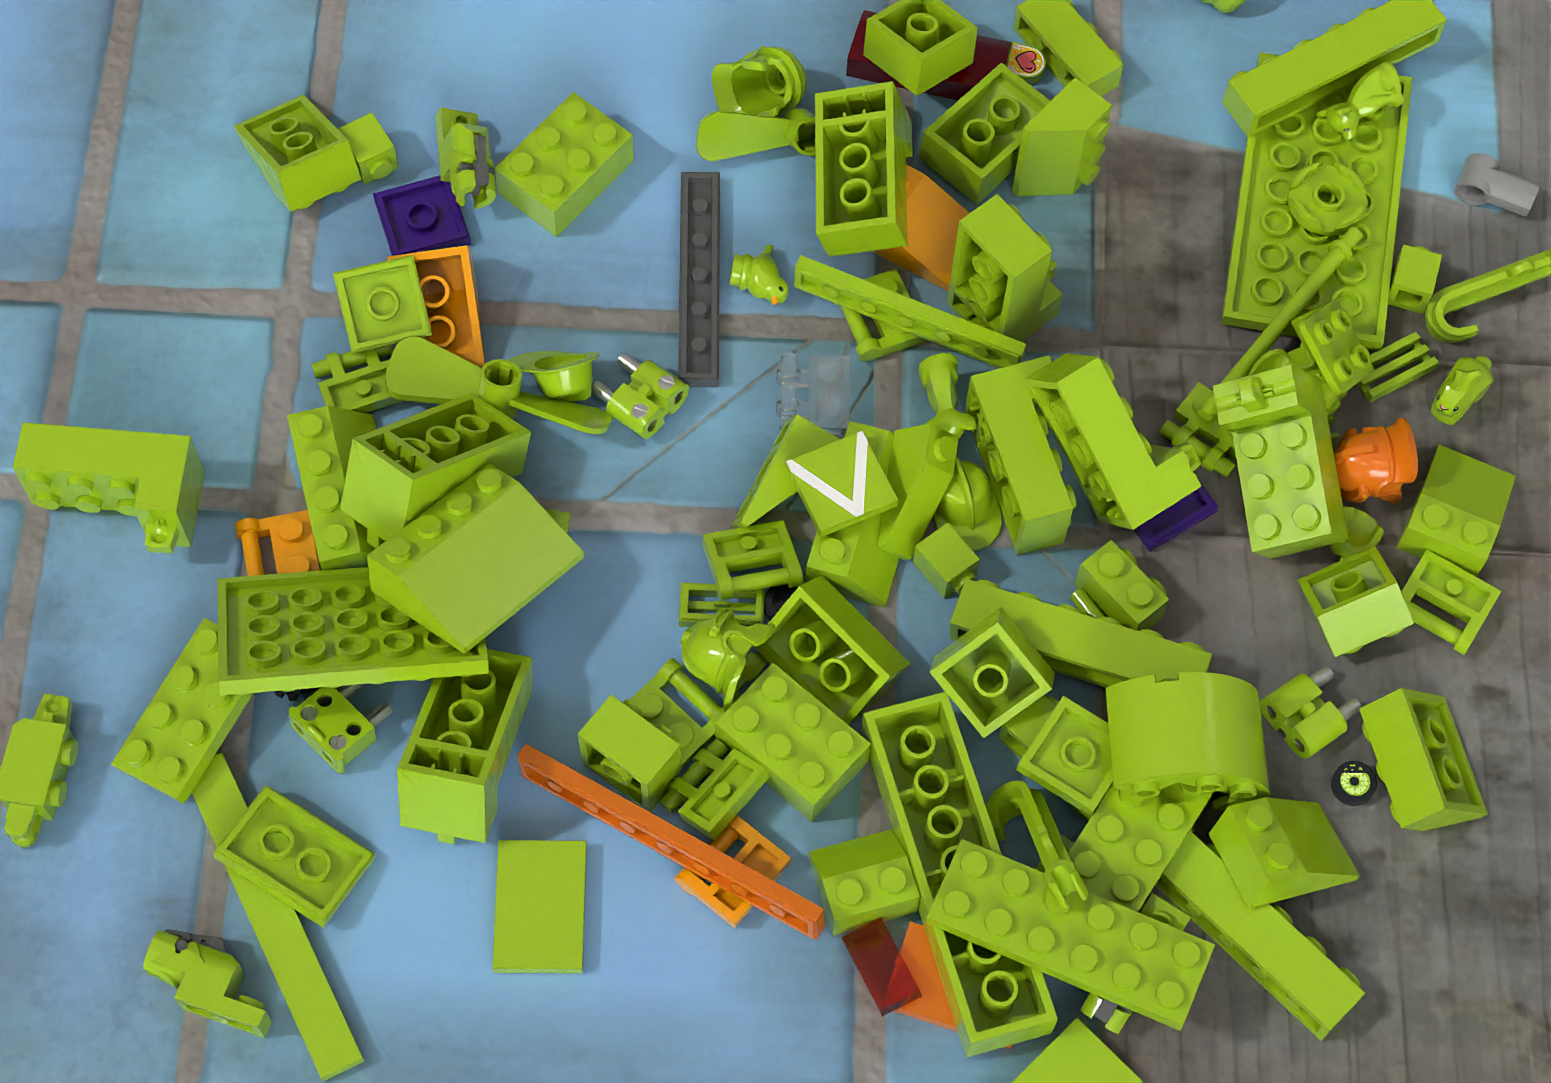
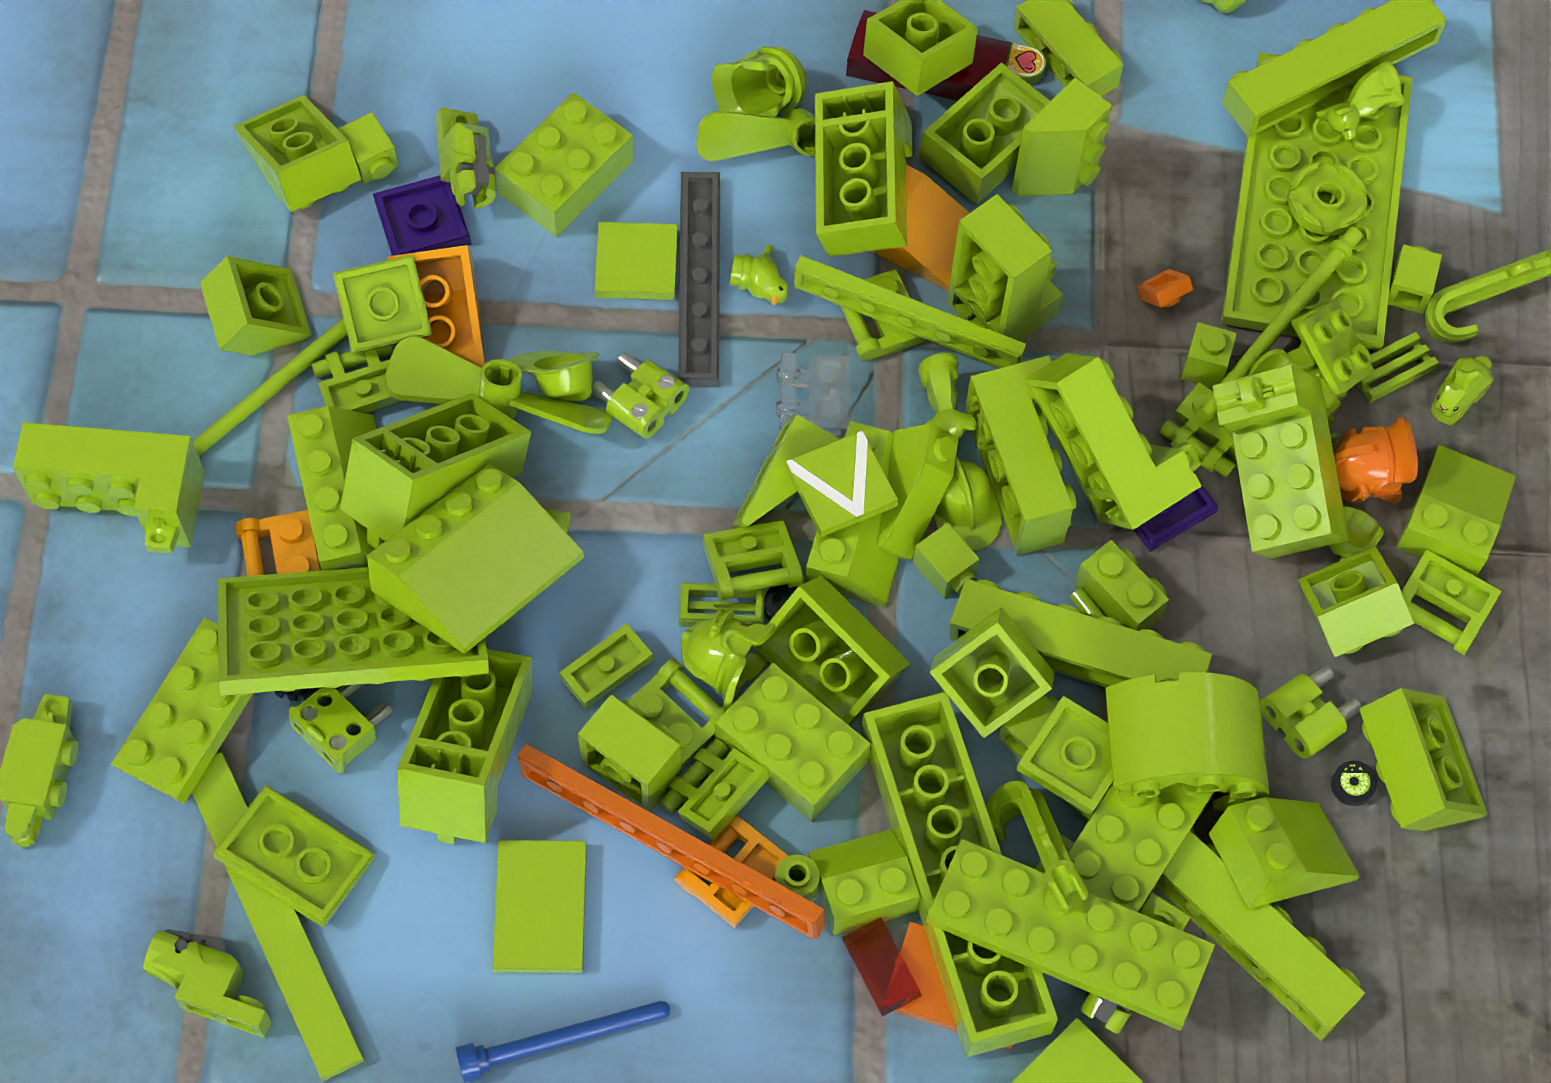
light grey piece [1454,153,1540,217] -> none
none -> lime bar [193,318,348,456]
none -> lime slope [200,256,312,355]
none -> blue piece [455,1001,670,1083]
none -> lime plate [559,623,653,710]
none -> lime tile [595,222,678,300]
none -> lime brick [775,854,820,902]
none -> orange plate [1136,269,1194,308]
none -> lime brick [1181,322,1237,388]

